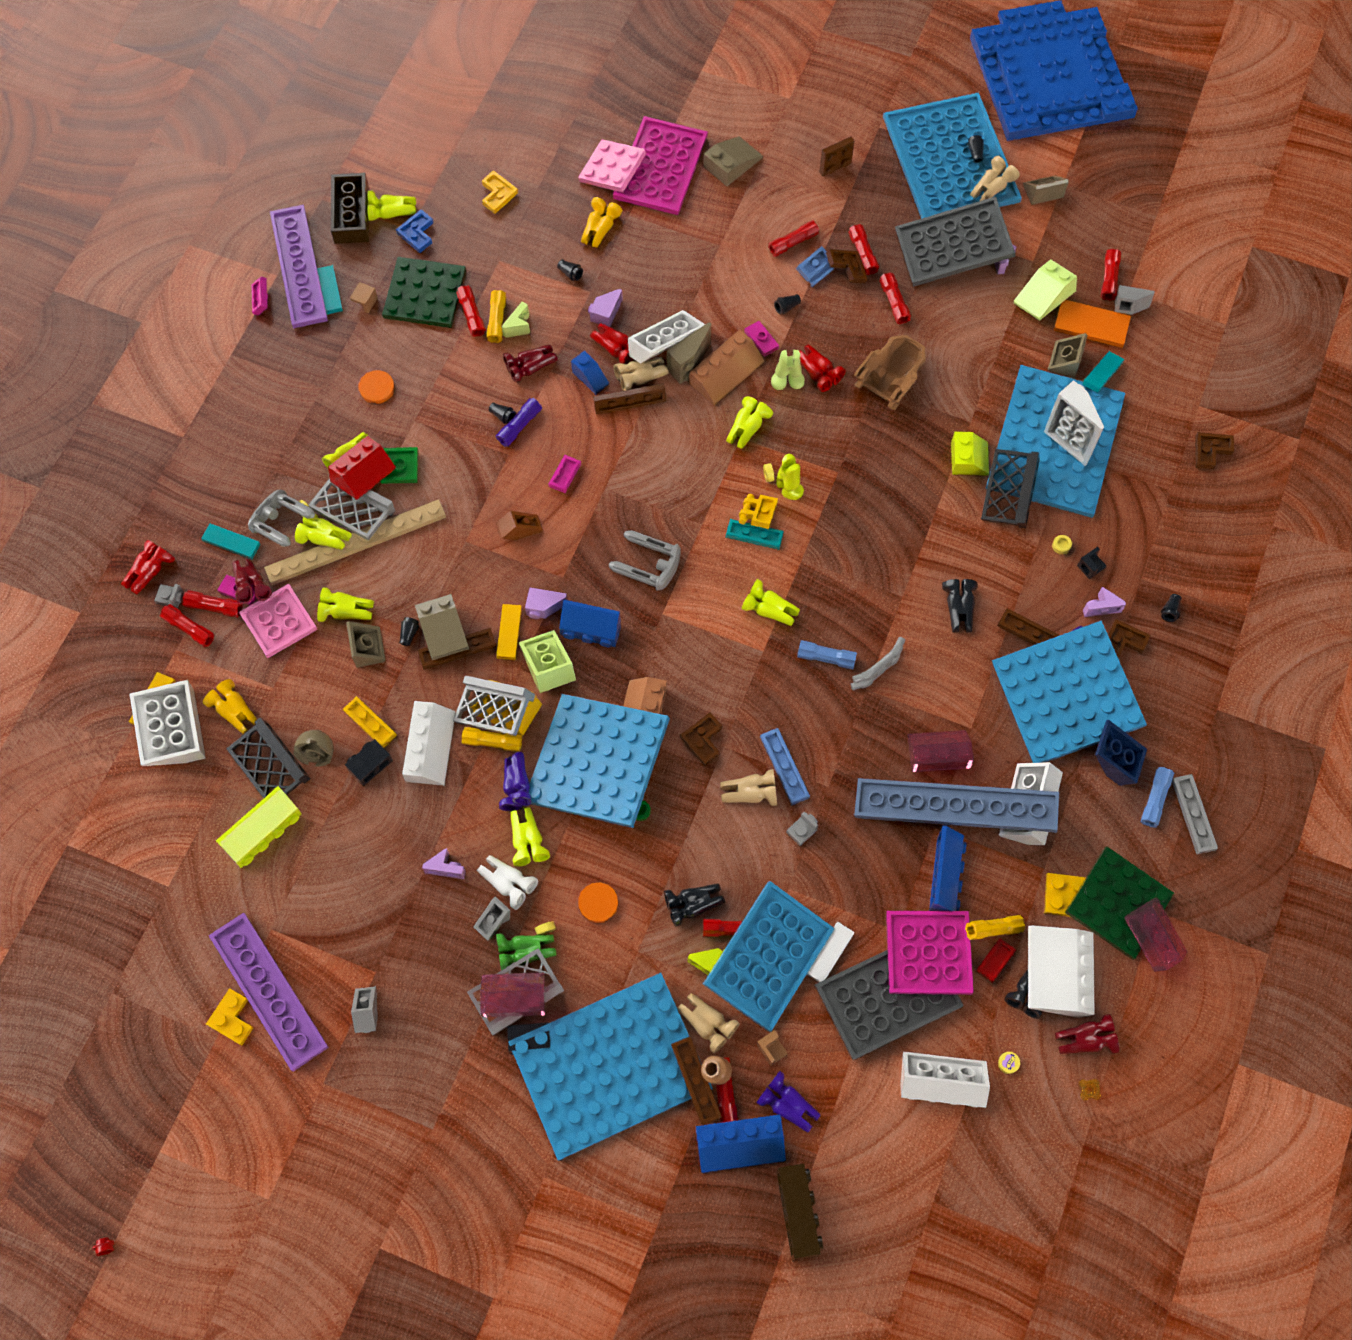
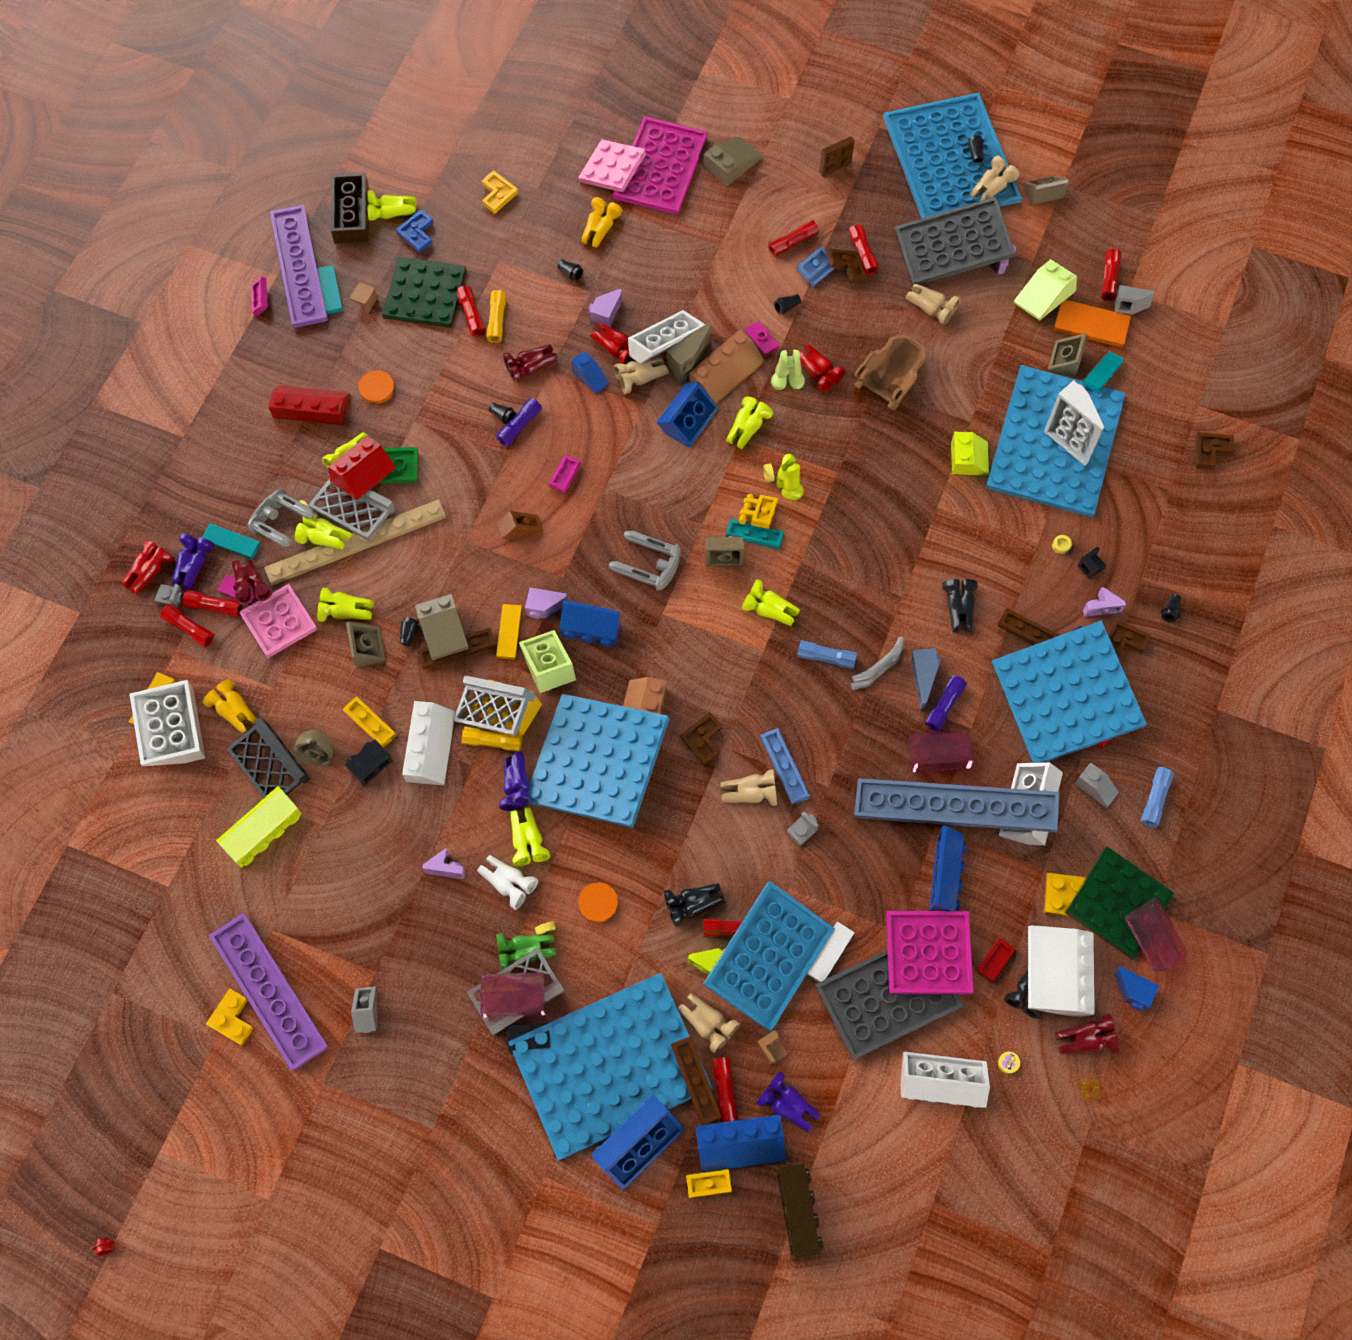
light grey slope [474,897,510,941] -> none
yellowish green slope [502,302,530,338] -> none
reddish brown plate [593,384,666,414] -> none
green tile [636,800,651,821] -> none
medium nougat head [701,1056,732,1085] -> none
red axle [880,272,911,325] -> none
yellow axle [965,915,1025,940] -> none
blue plate [970,0,1138,141] -> none
black fence [981,449,1040,528] -> none
dark blue slope [1095,720,1147,785] -> none
light grey plate [1172,774,1218,854] -> none
none -> dark purple piece [171,534,214,589]
none -> red slope [268,385,350,425]
none -> blue slope [591,1095,685,1190]
none -> blue slope [656,382,719,447]
none -> yellow plate [686,1169,732,1198]
none -> dark tan slope [705,536,744,566]
none -> tan piece [905,284,961,325]
none -> sand blue slope [910,648,941,711]
none -> dark purple axle [925,675,967,732]
none -> light grey slope [1075,762,1119,808]
none -> blue slope [1114,966,1159,1011]

